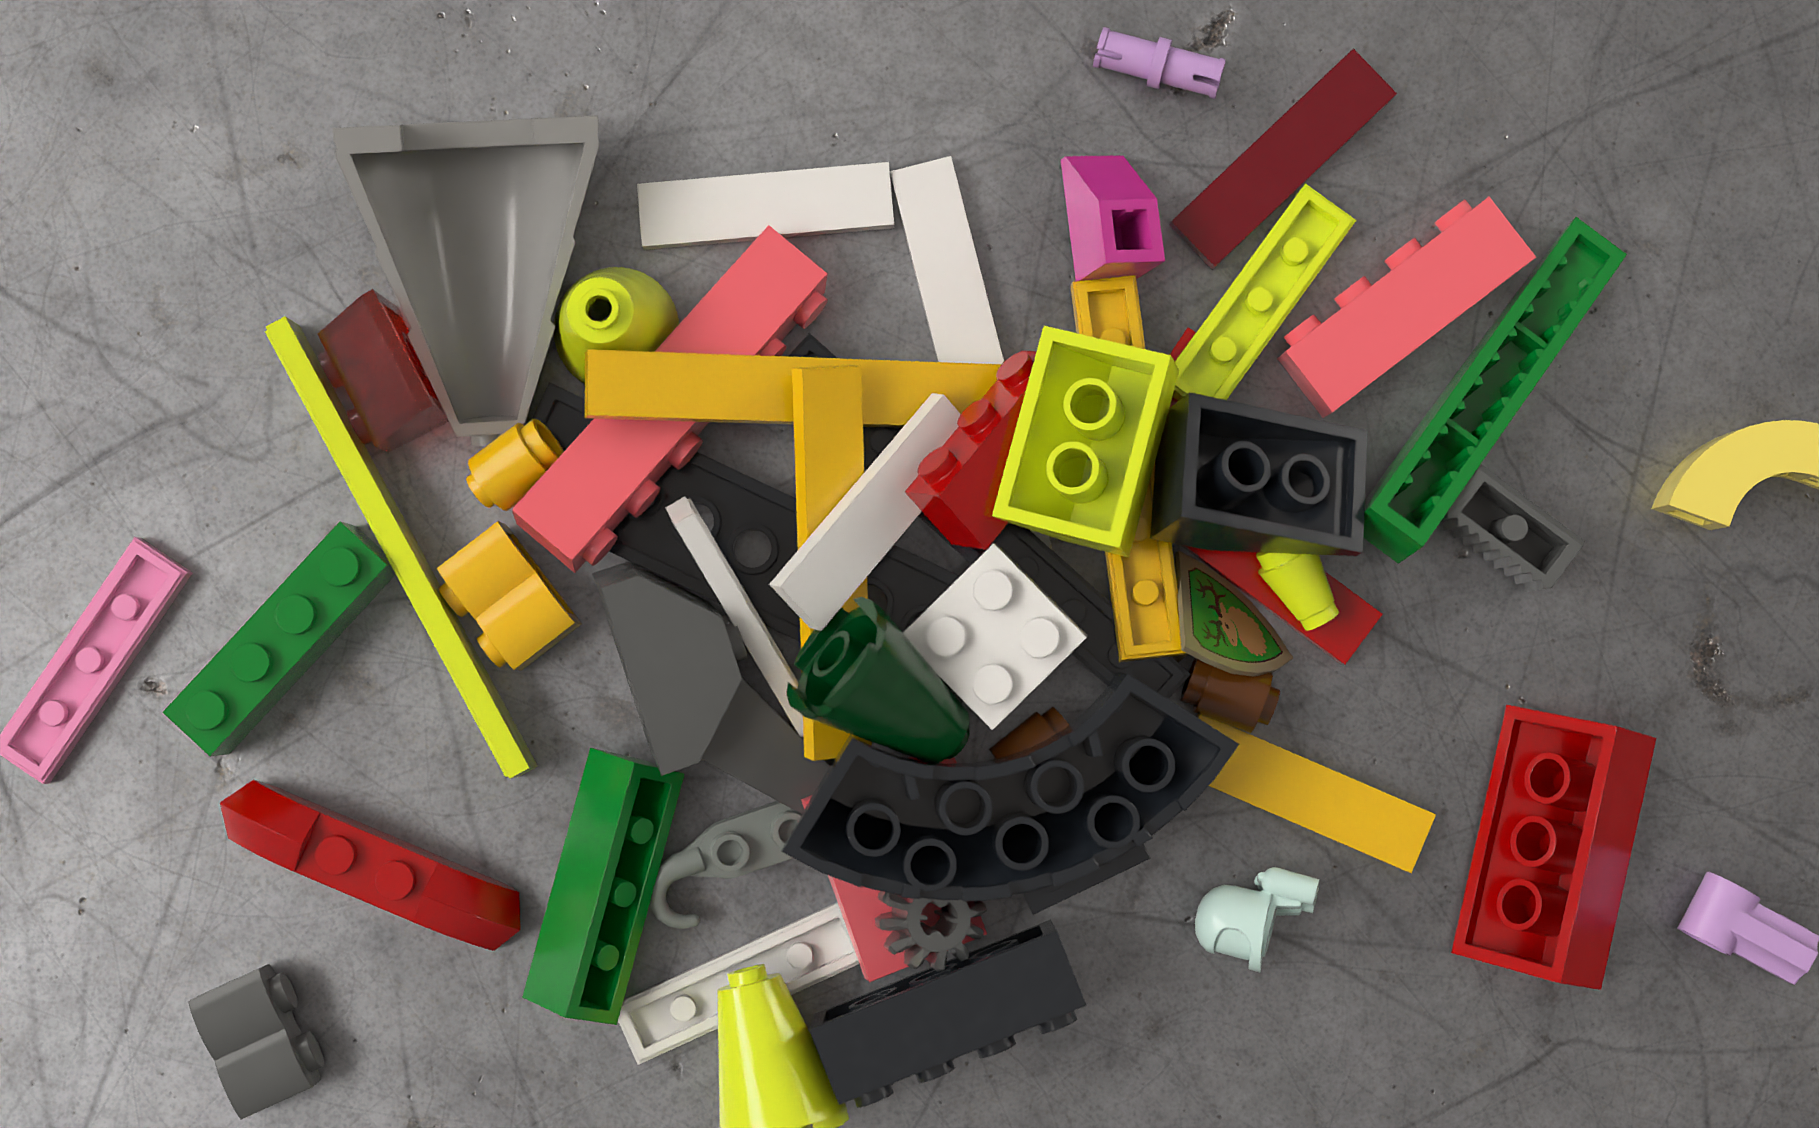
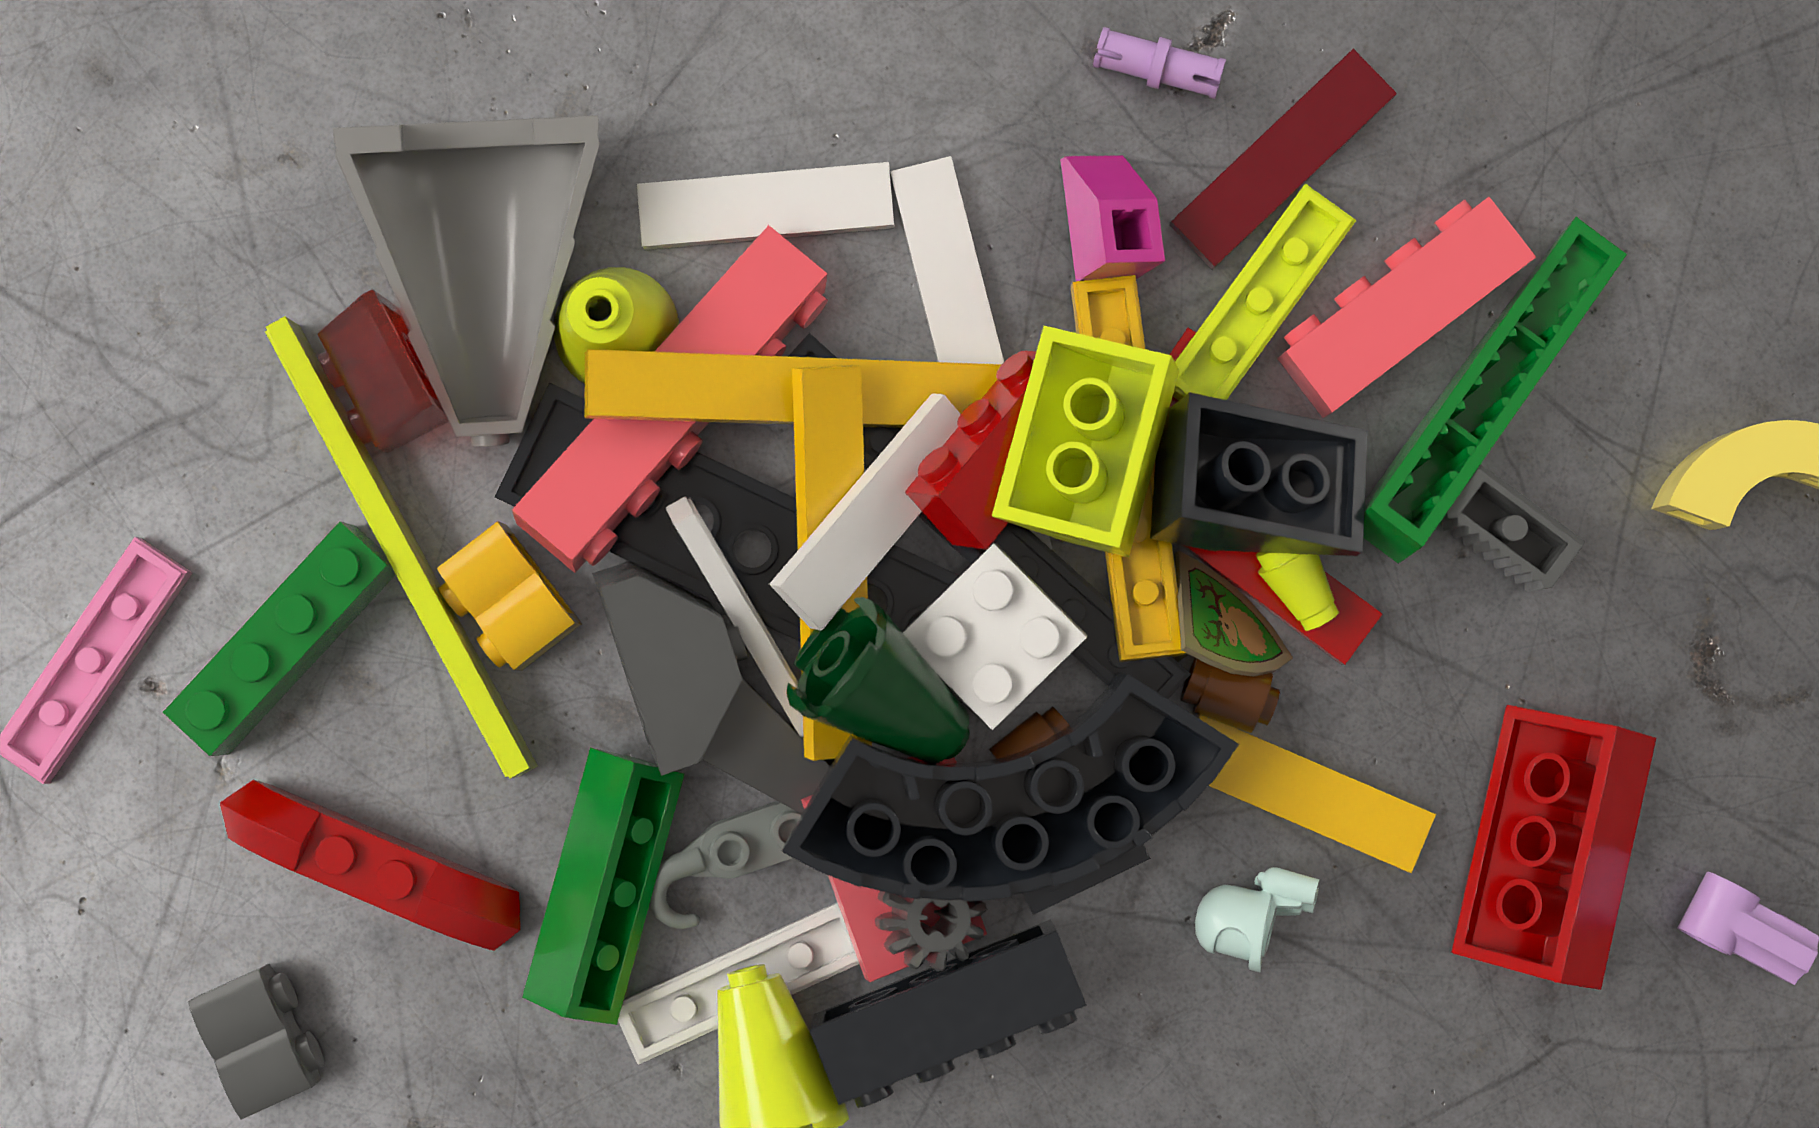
yellow brick [466,418,564,511] -> none

